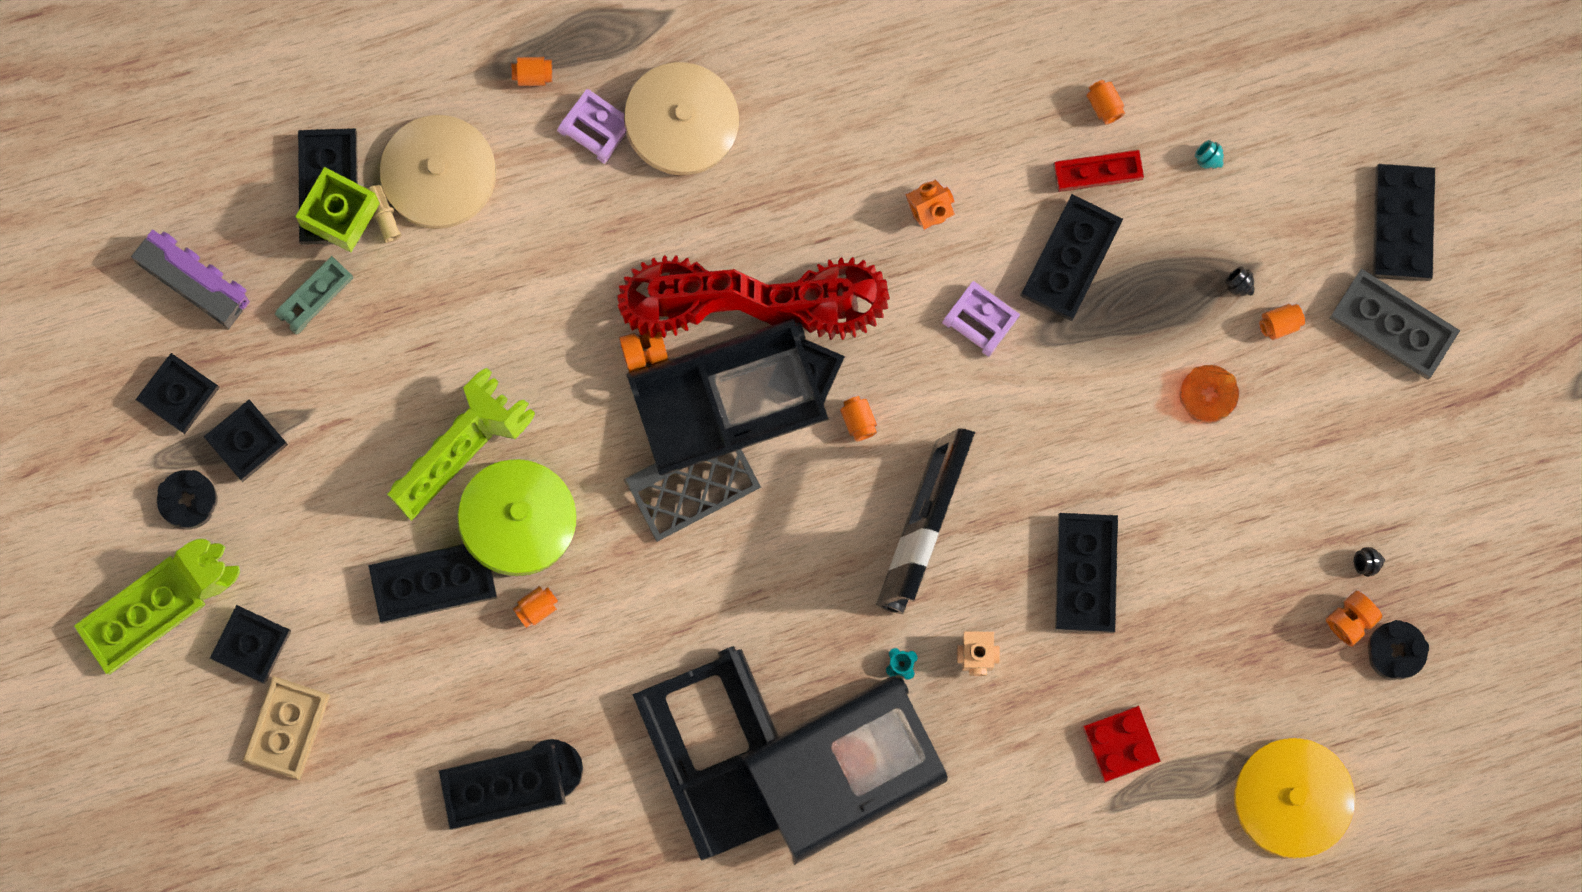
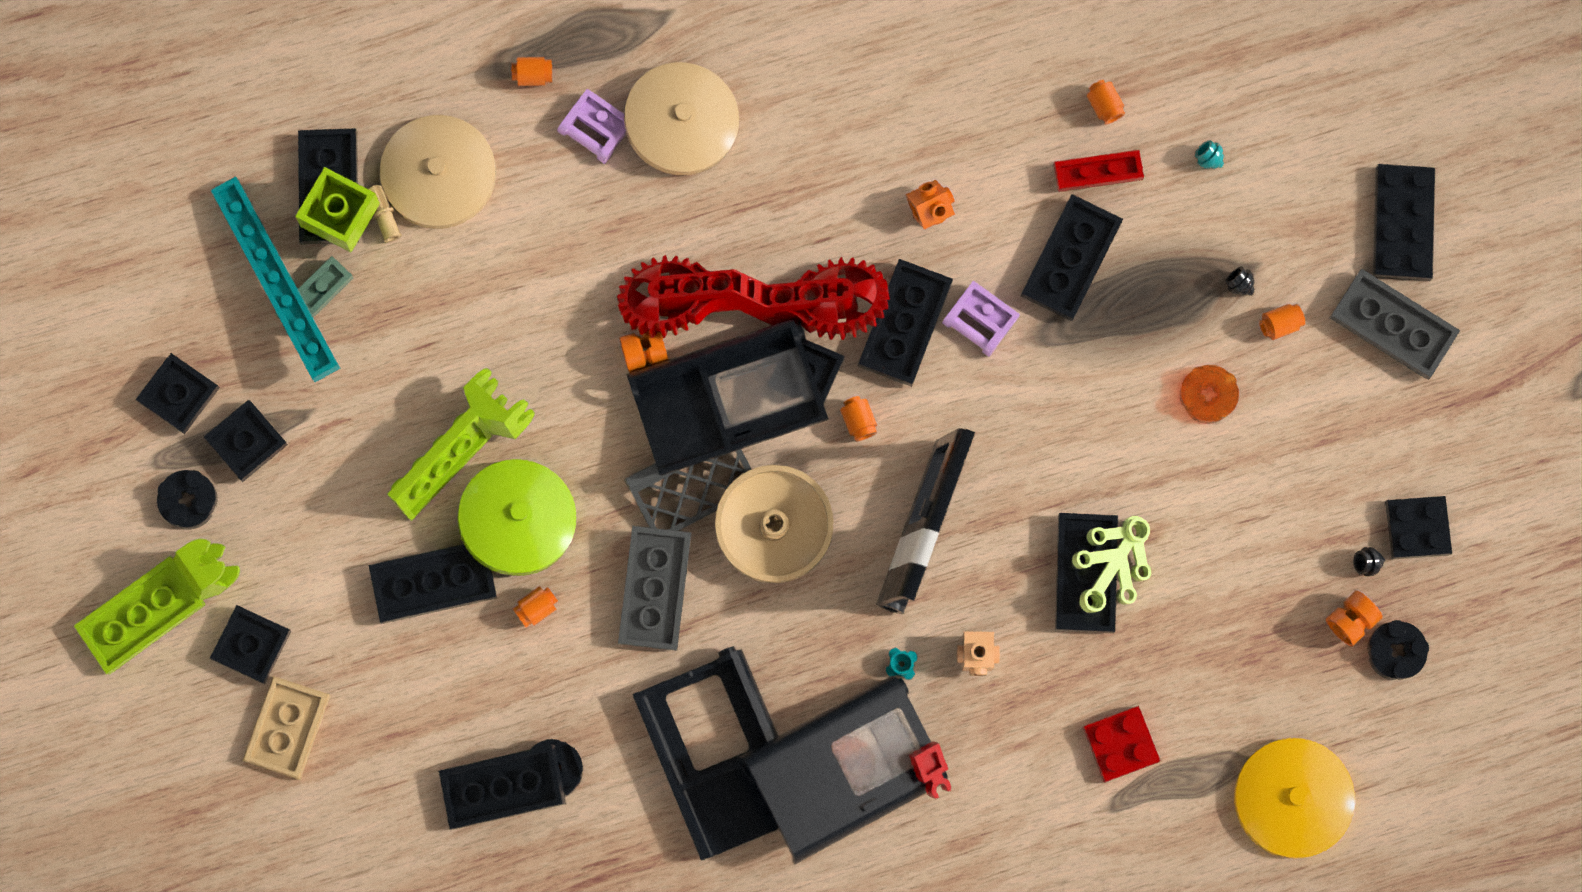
piece [131,229,250,329] -> none
none -> teal plate [211,176,341,382]
none -> dark grey plate [618,526,692,651]
none -> tan dish [715,465,834,583]
none -> black plate [858,259,953,387]
none -> plate [909,741,951,799]
none -> yellowish green plant [1072,516,1151,613]
none -> black plate [1385,496,1452,560]

